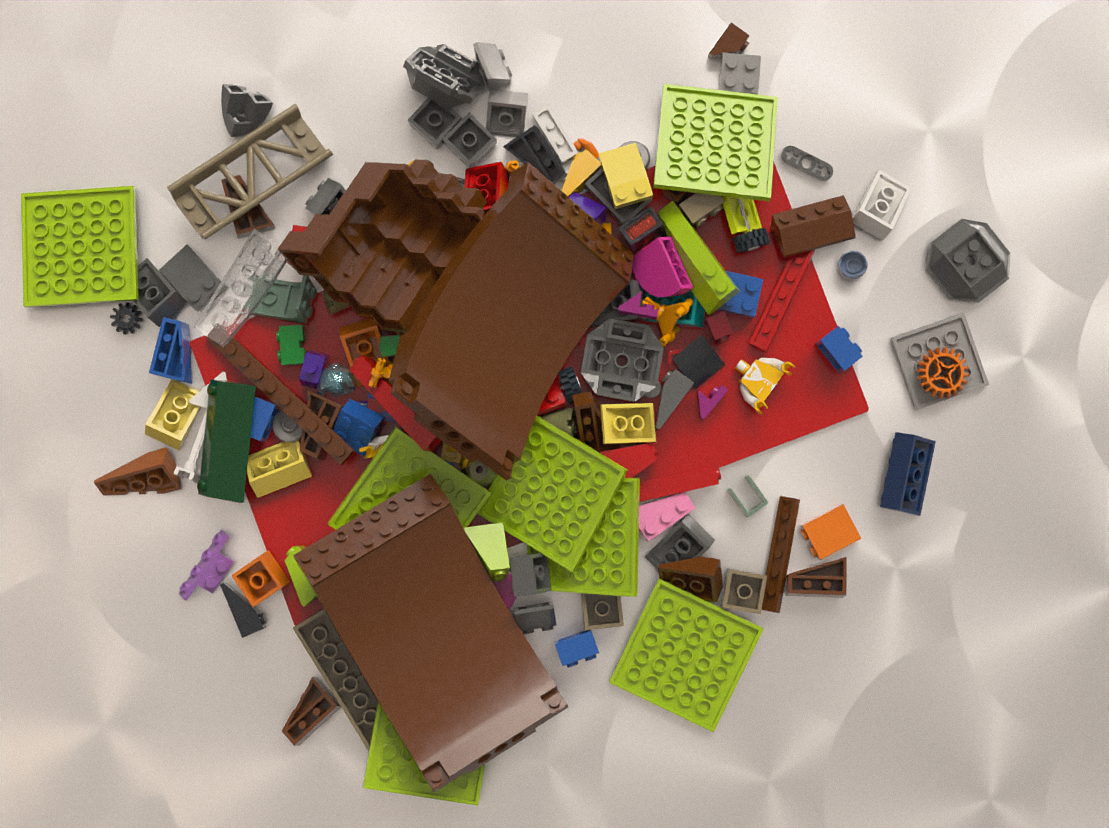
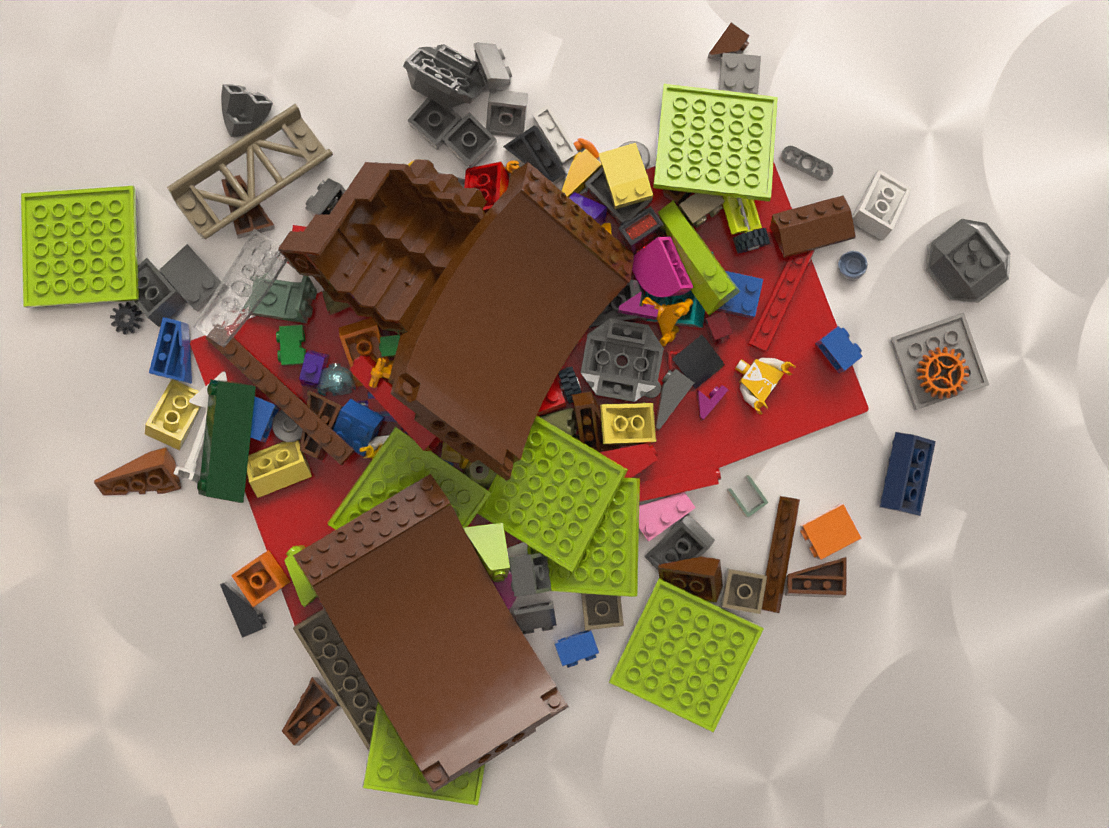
medium lavender bracket [179,530,234,601] -> none

